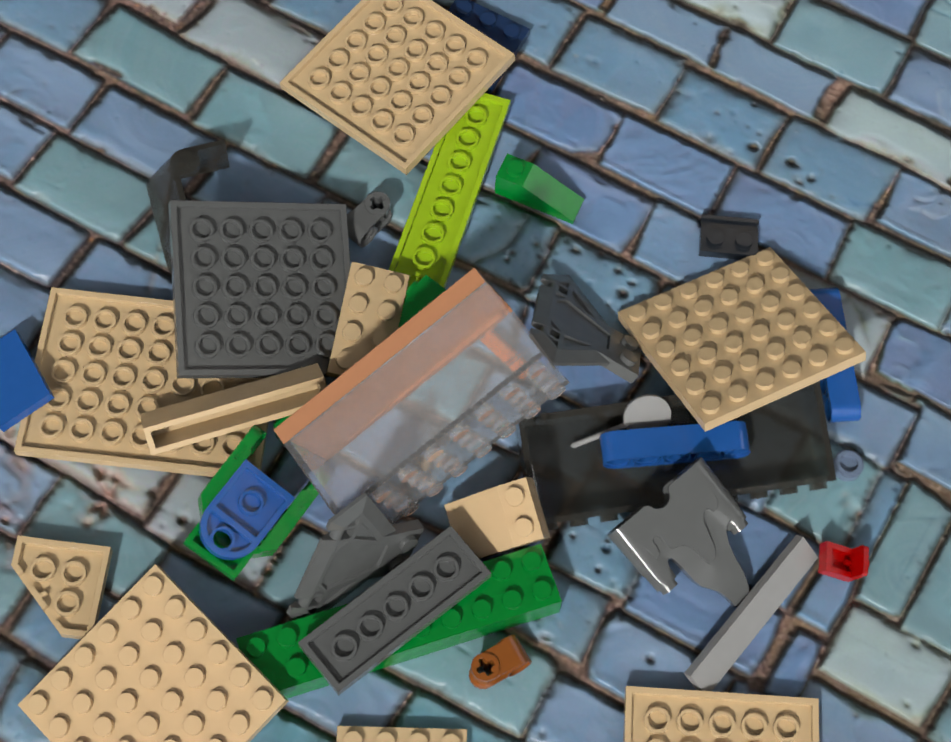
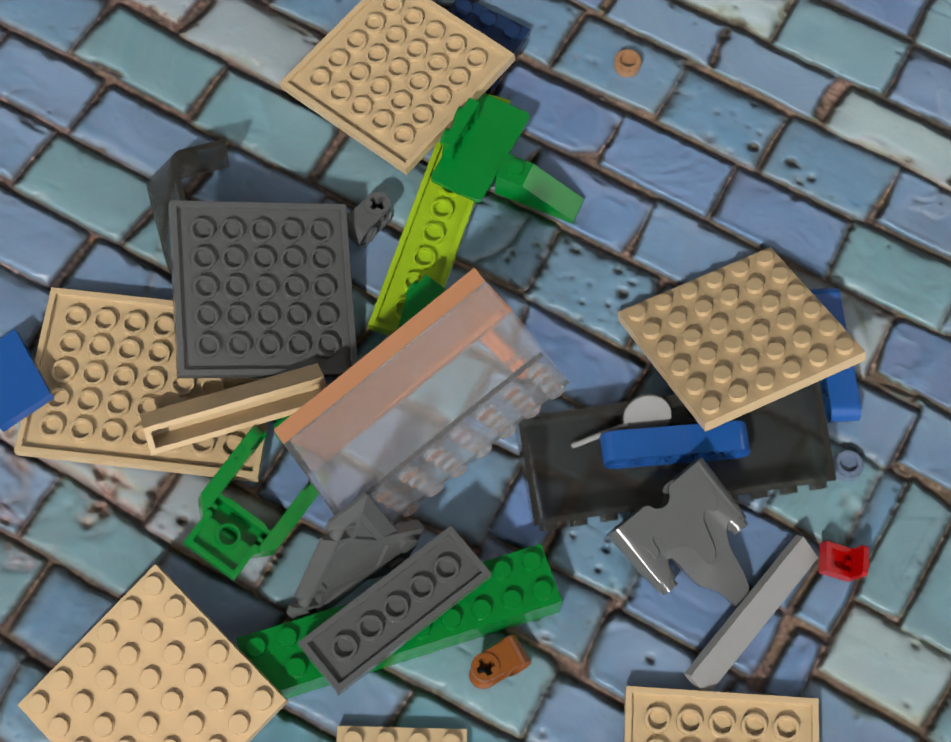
tan plate [11,535,113,640] -> none
blue tile [199,459,295,560] -> none
tan plate [326,261,410,378] -> none
tan slope [444,477,551,559] -> none
dark grey plate [529,274,641,384] -> none
black plate [699,214,759,260] -> none
none -> green bracket [431,93,530,203]
none -> medium nougat tile [613,49,642,77]

